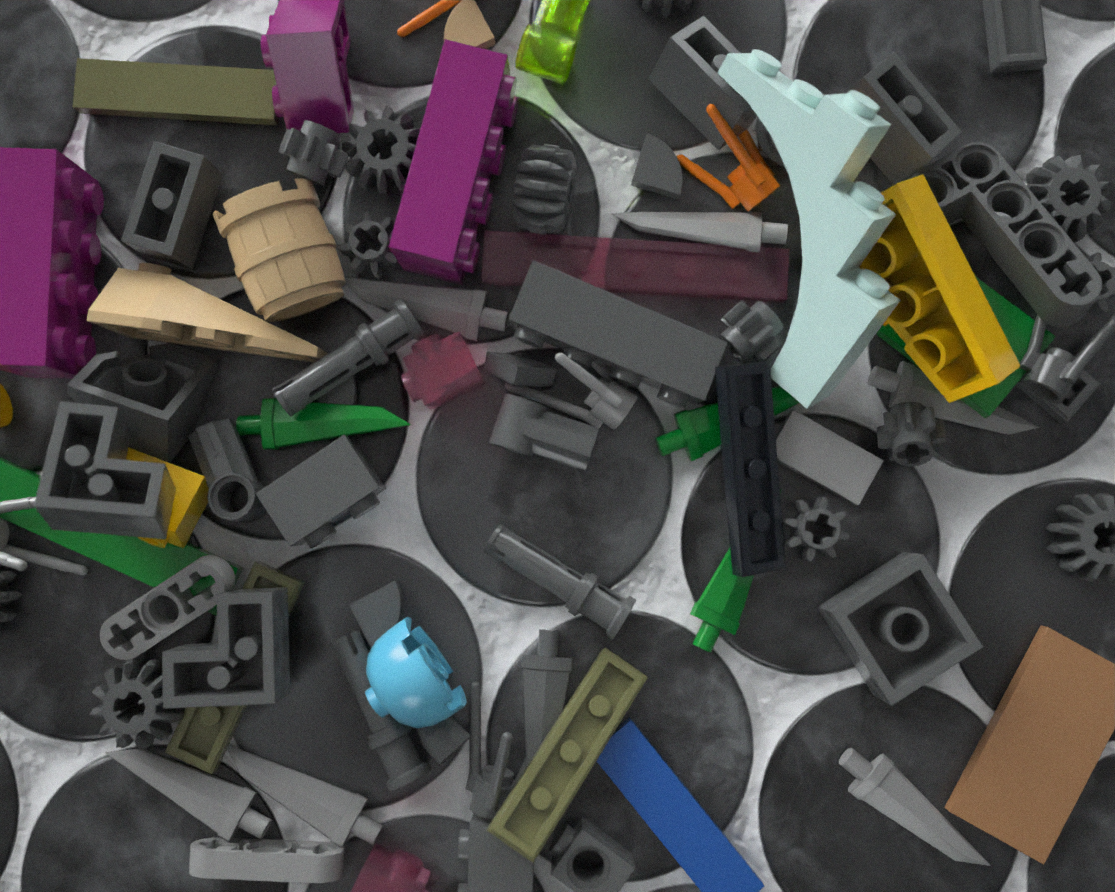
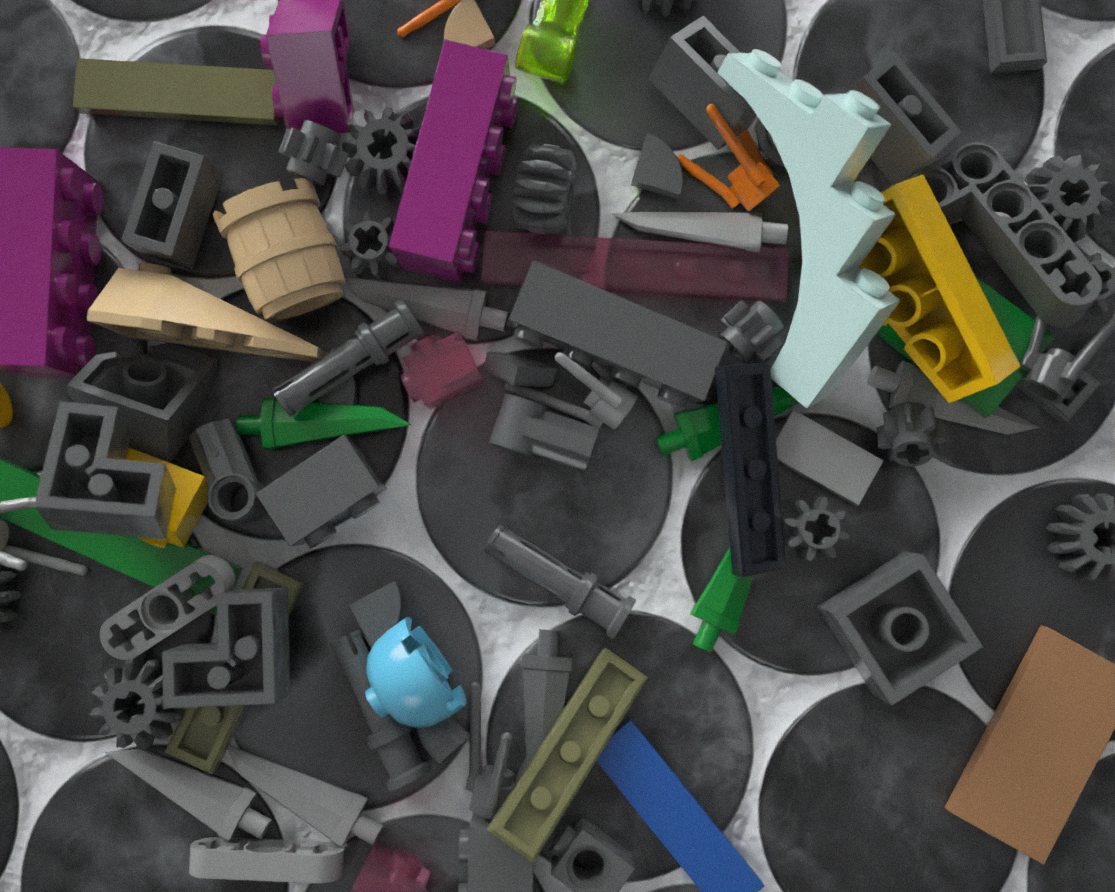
light grey bar [839,748,991,866] -> none

